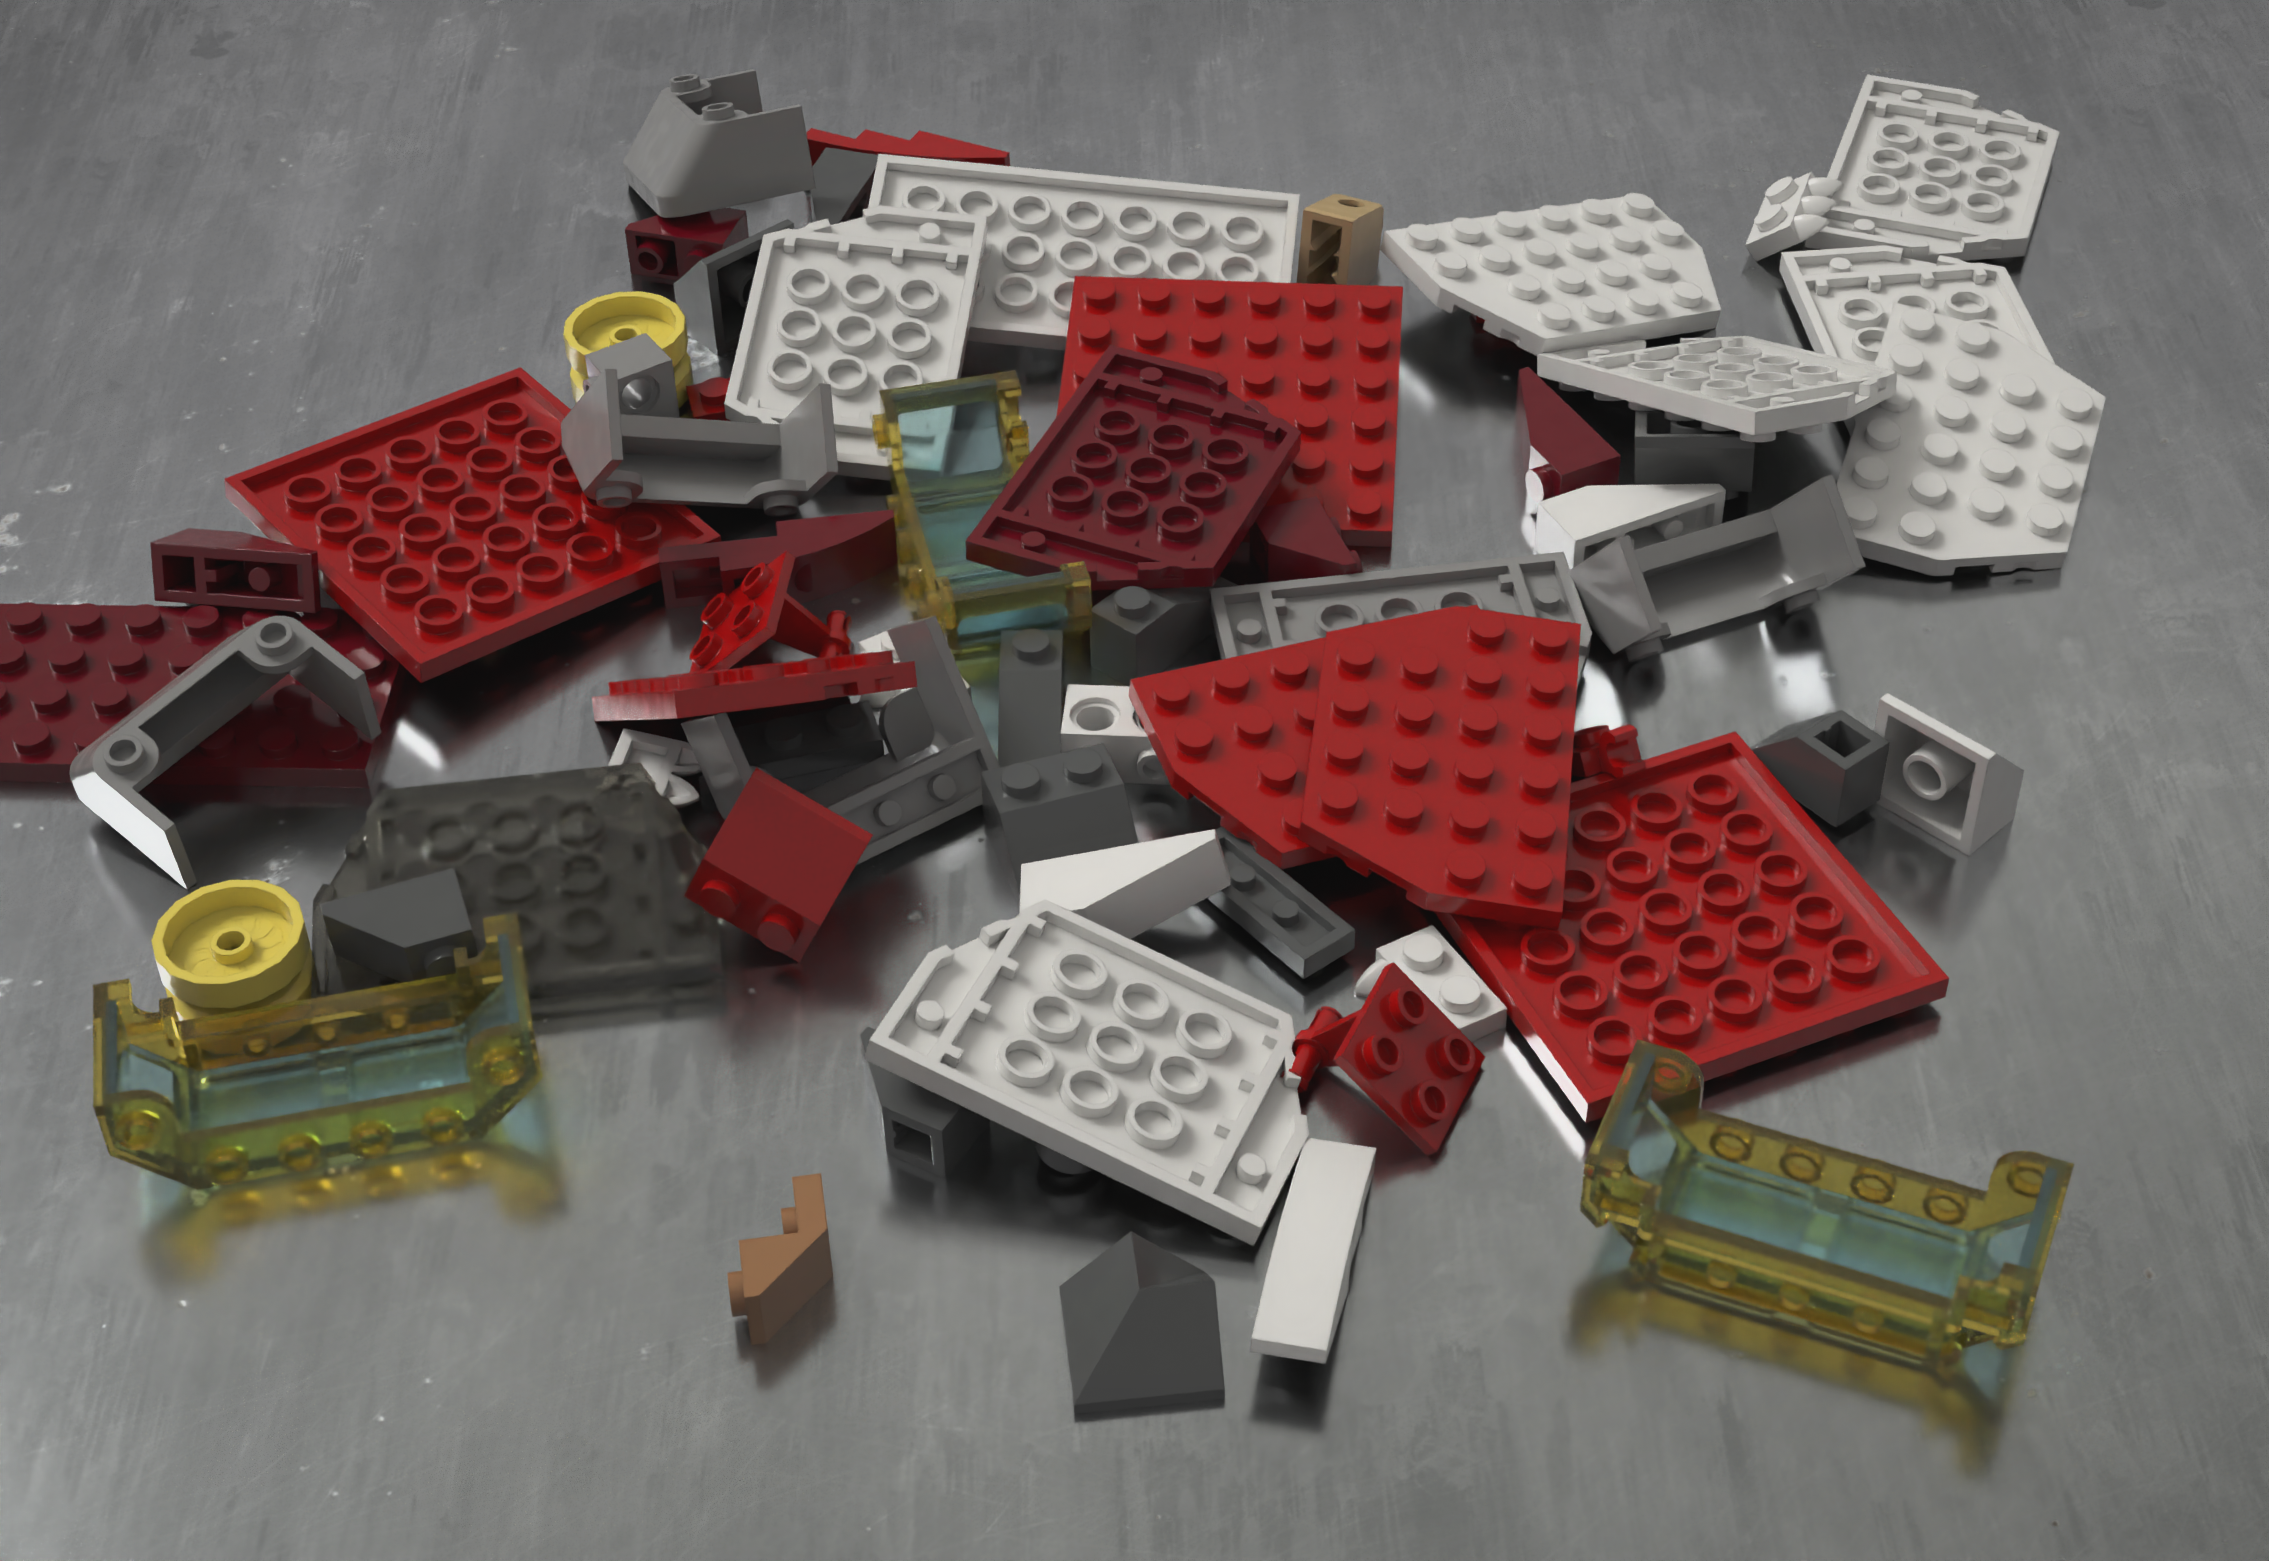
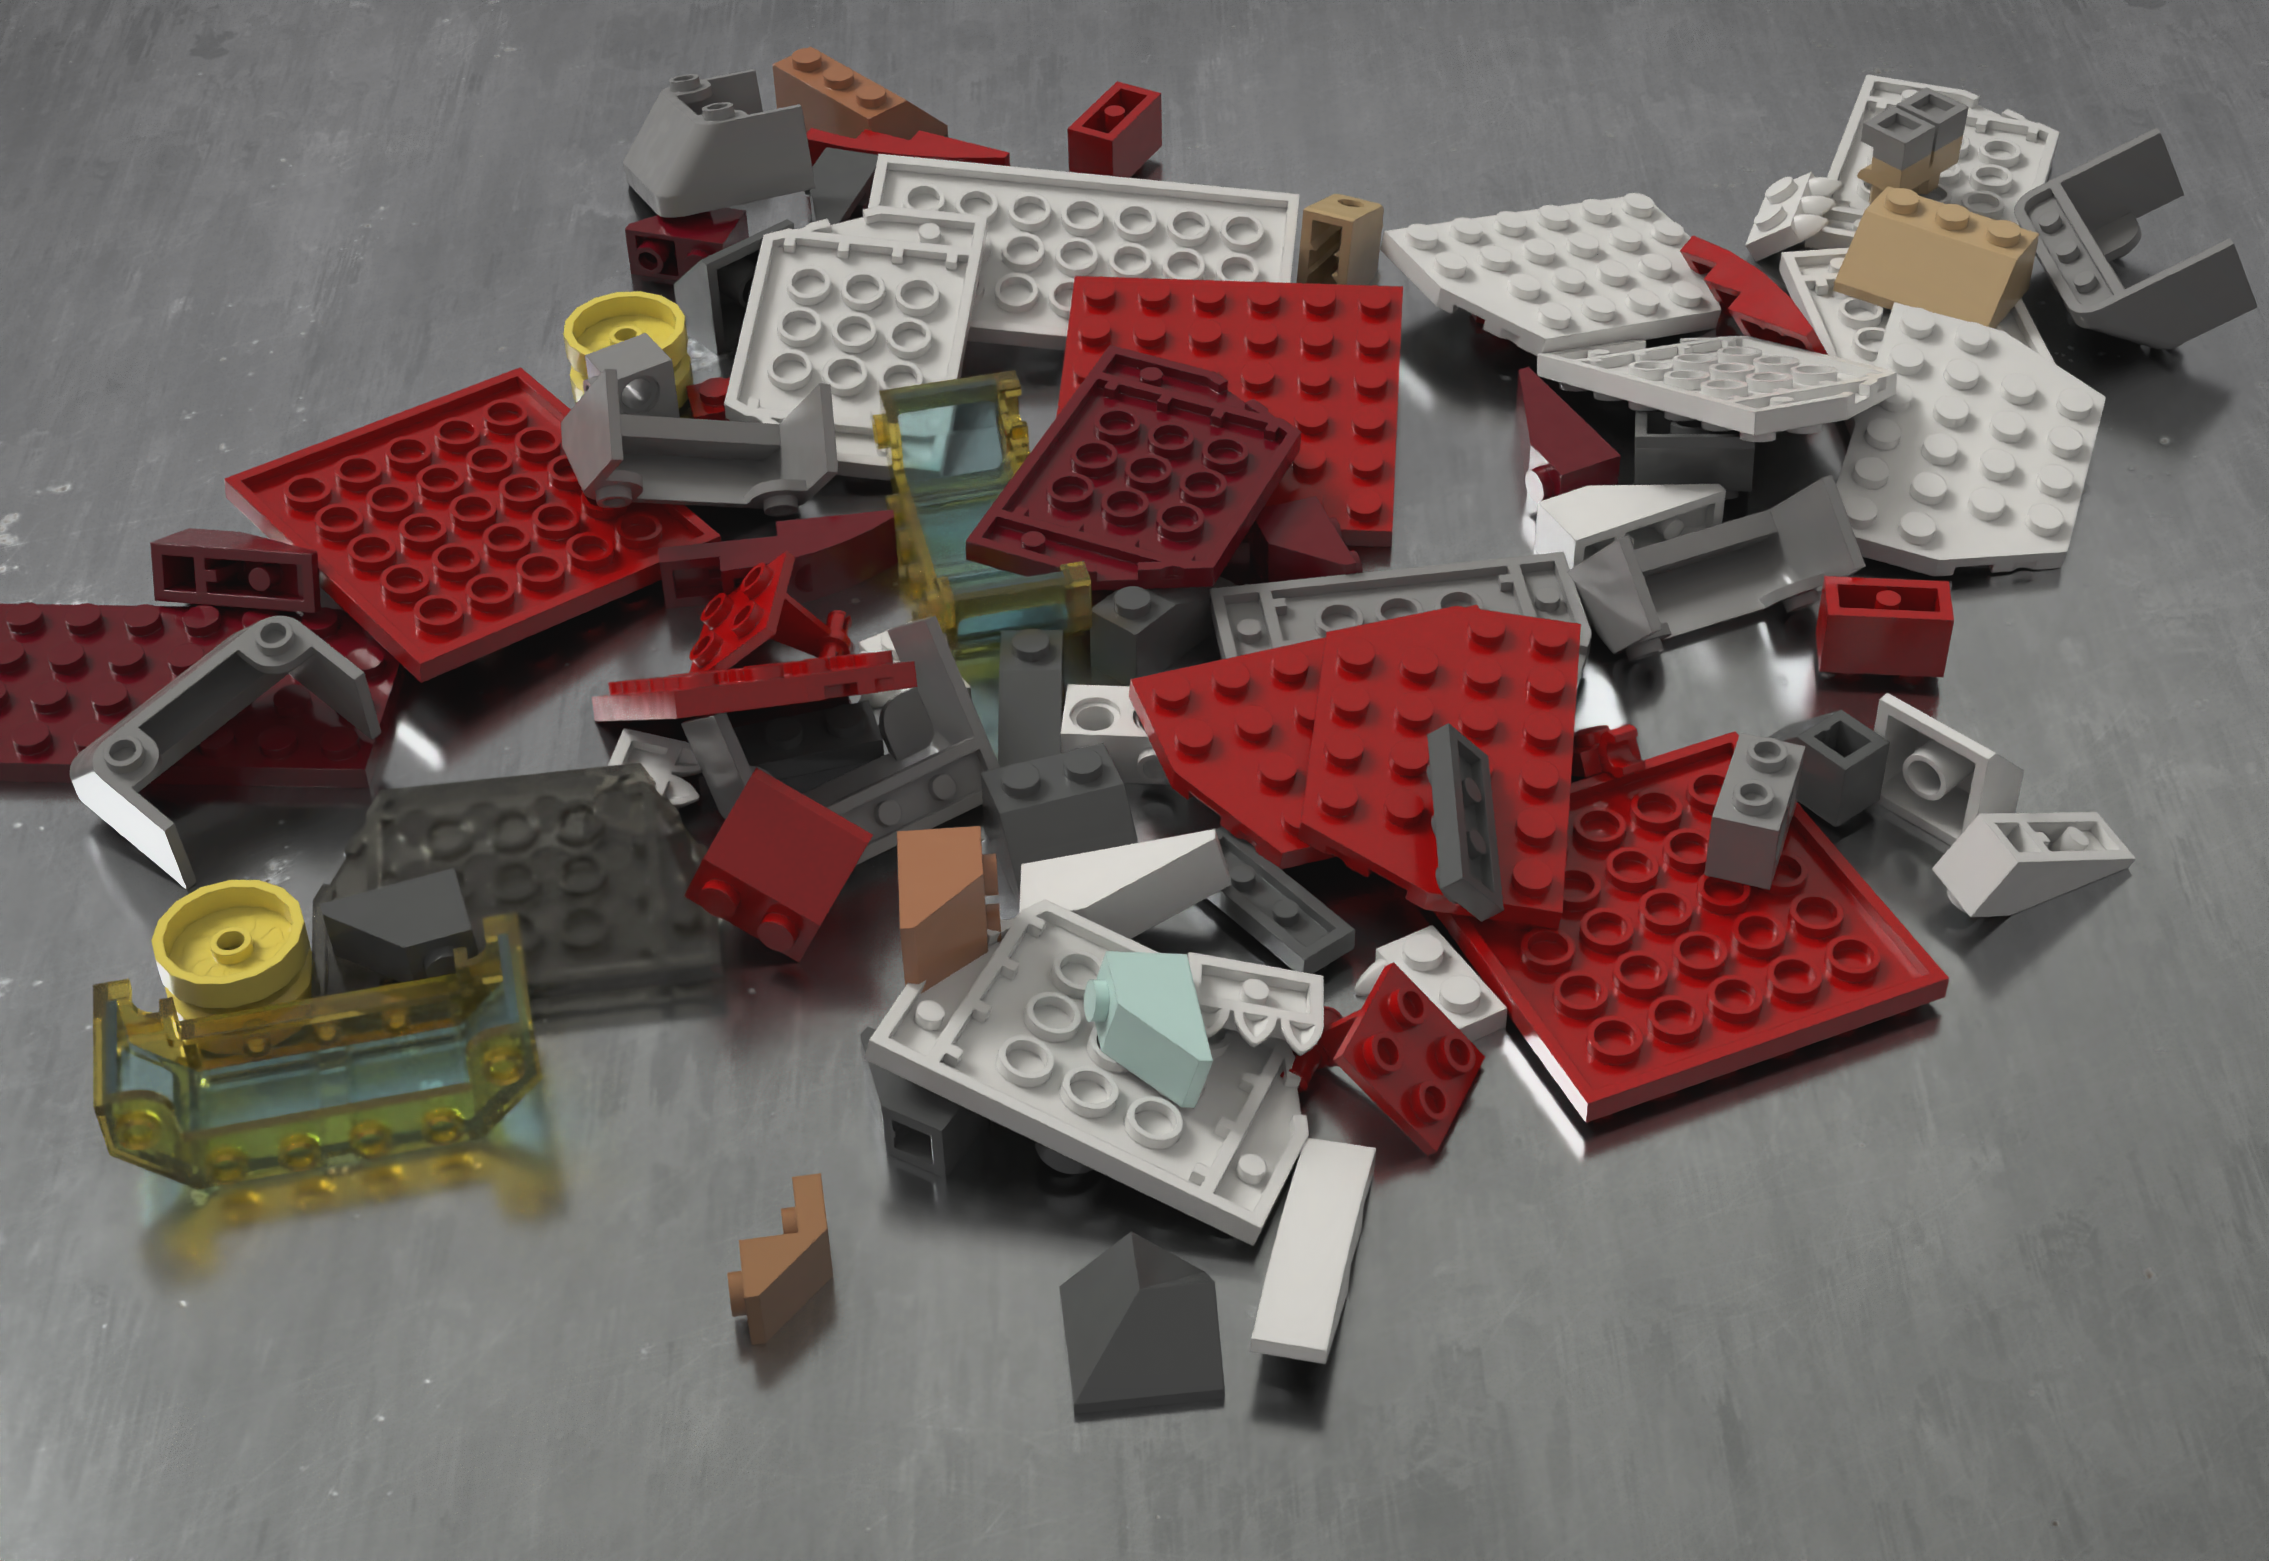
clear yellow windscreen [1580,1039,2074,1369] -> none
none -> nougat slope [772,46,948,140]
none -> nougat slope [897,826,1002,994]
none -> red brick [1067,81,1162,178]
none -> light aqua slope [1084,951,1213,1108]
none -> white plate [1187,952,1324,1056]
none -> dark grey plate [1427,723,1504,922]
none -> red slope [1680,235,1828,355]
none -> light grey brick [1704,732,1805,890]
none -> red brick [1816,576,1954,677]
none -> tan slope [1833,186,2039,329]
none -> light grey hips [1857,87,1969,204]
none -> white slope [1932,812,2136,917]
none -> light grey windscreen [2014,127,2258,349]

